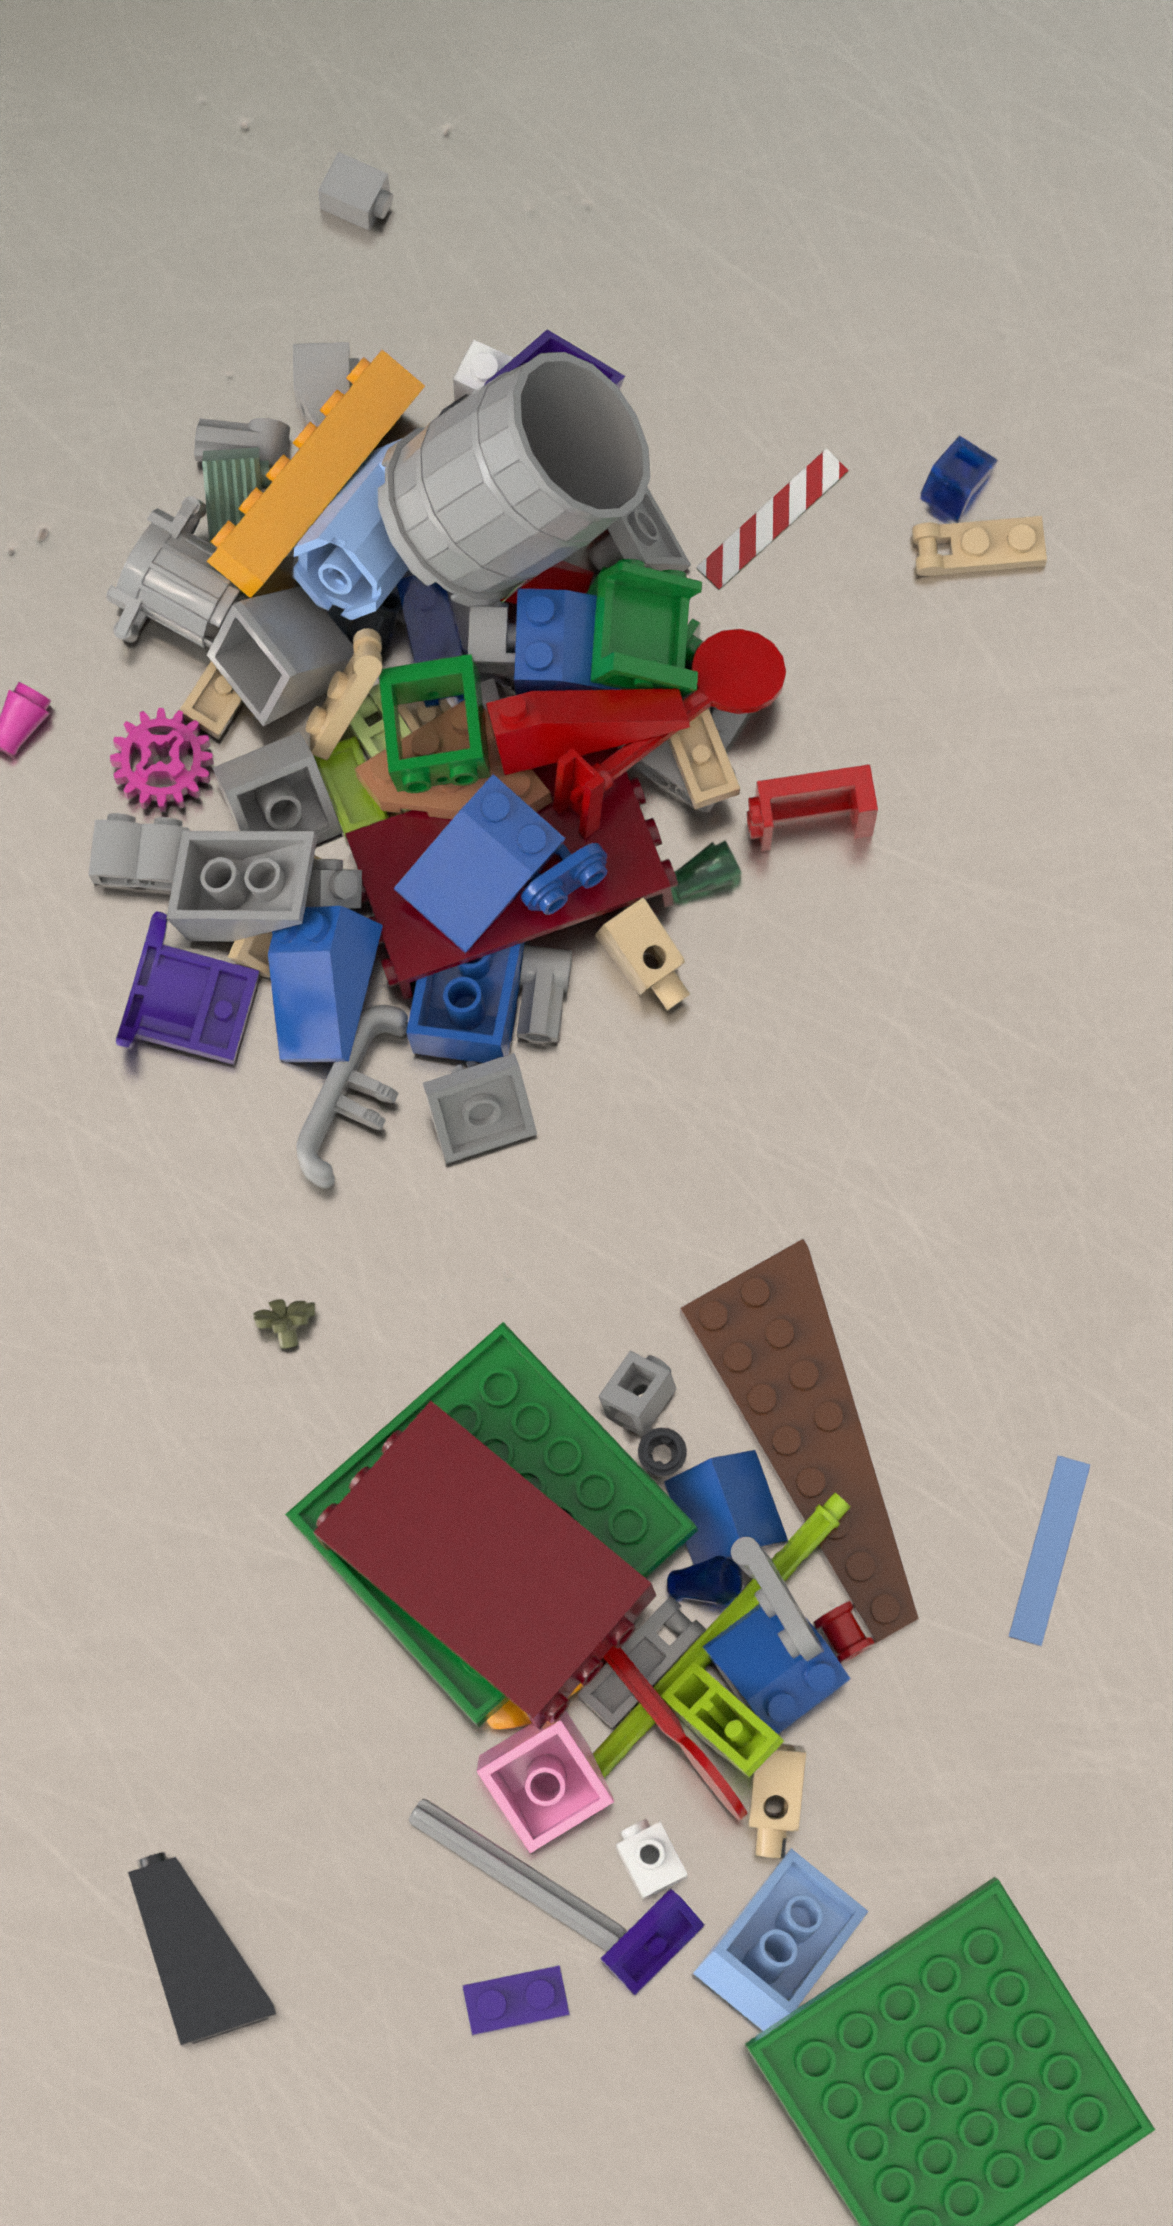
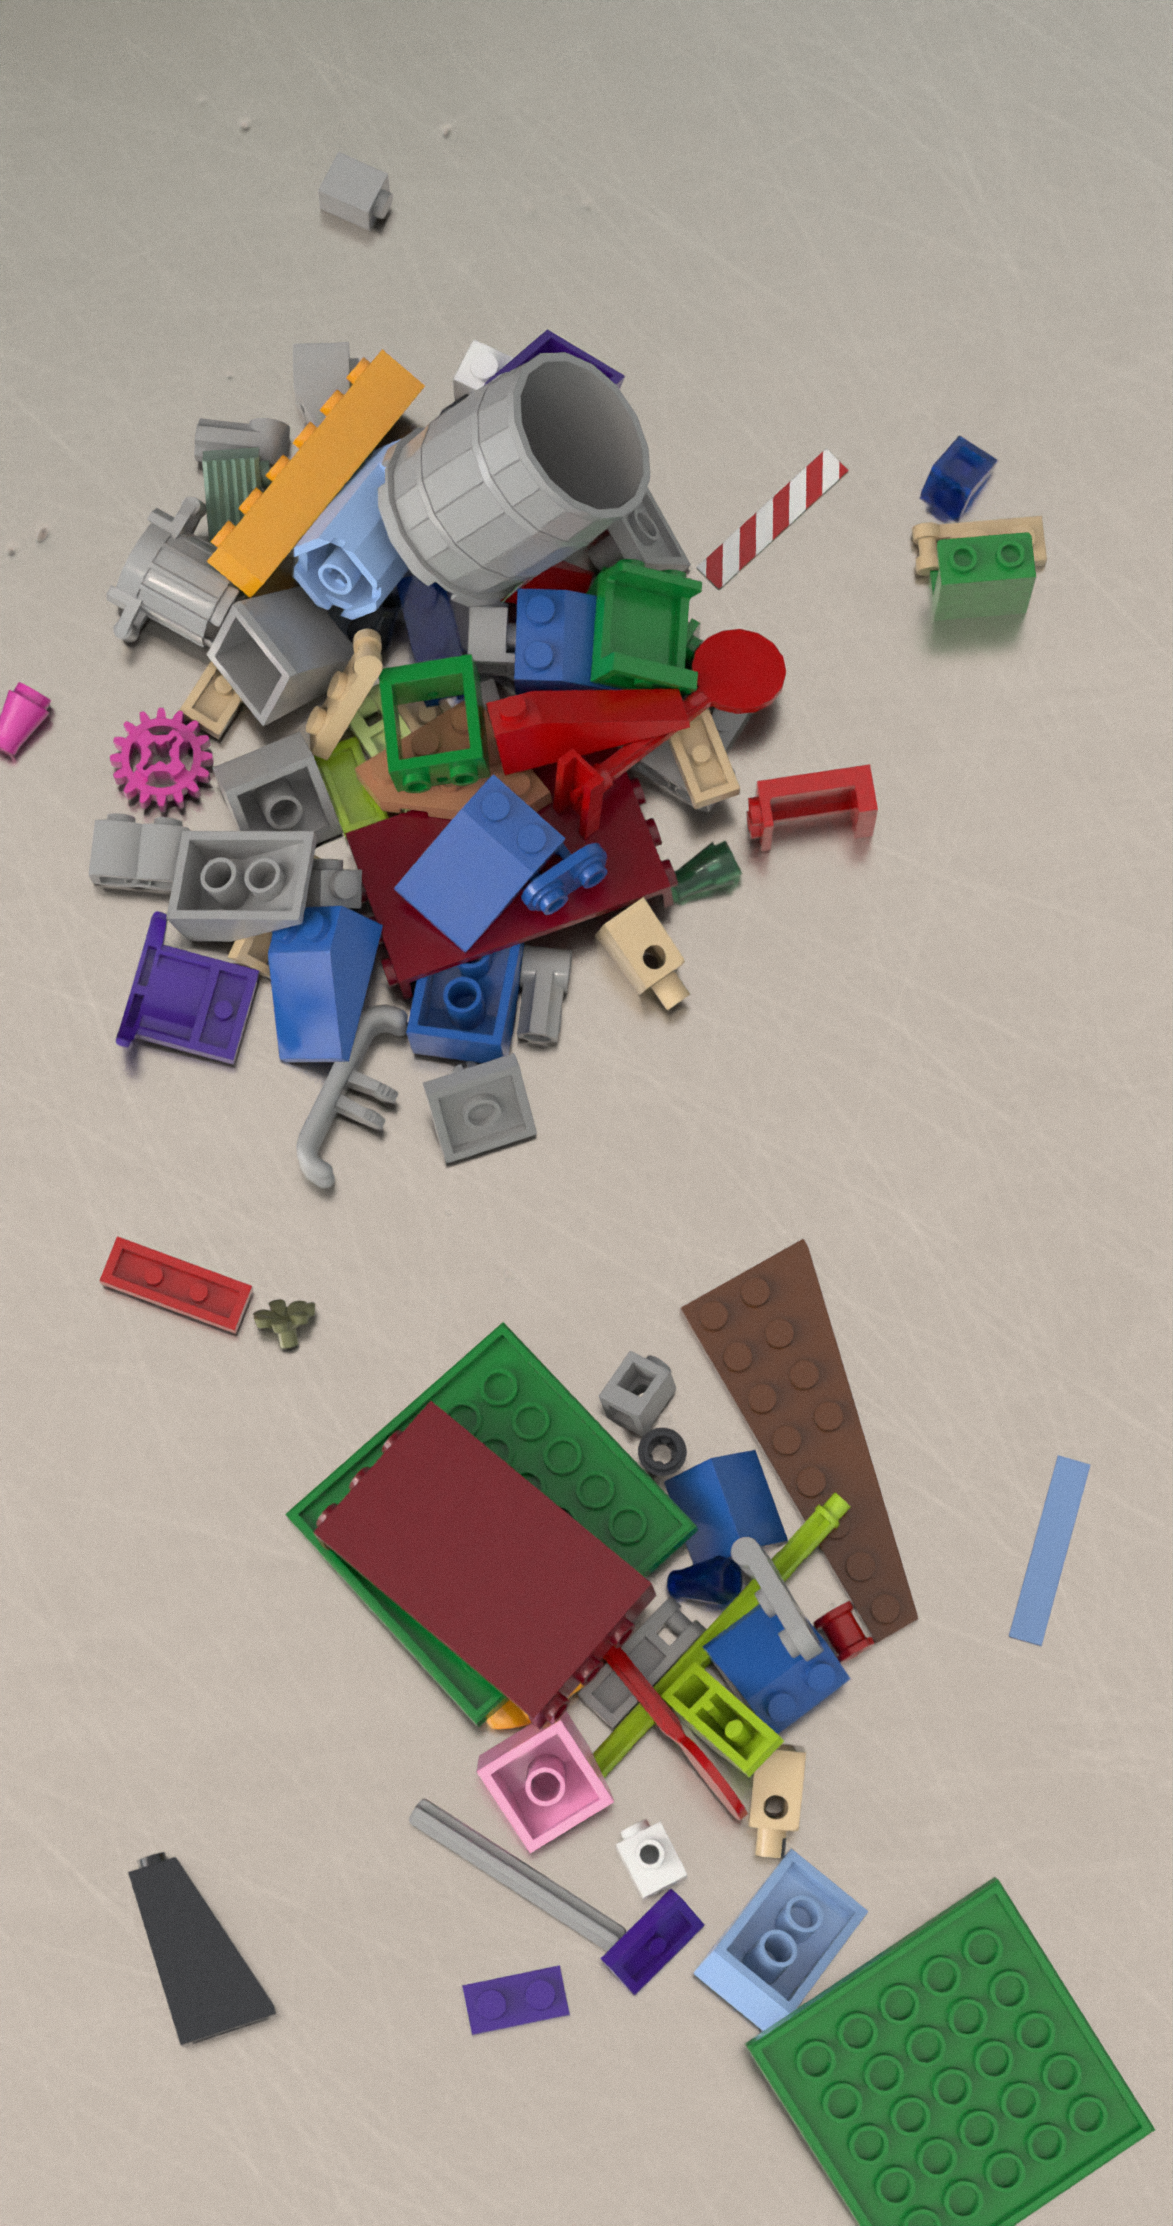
none -> red plate [99,1236,253,1334]
none -> green panel [929,532,1036,621]

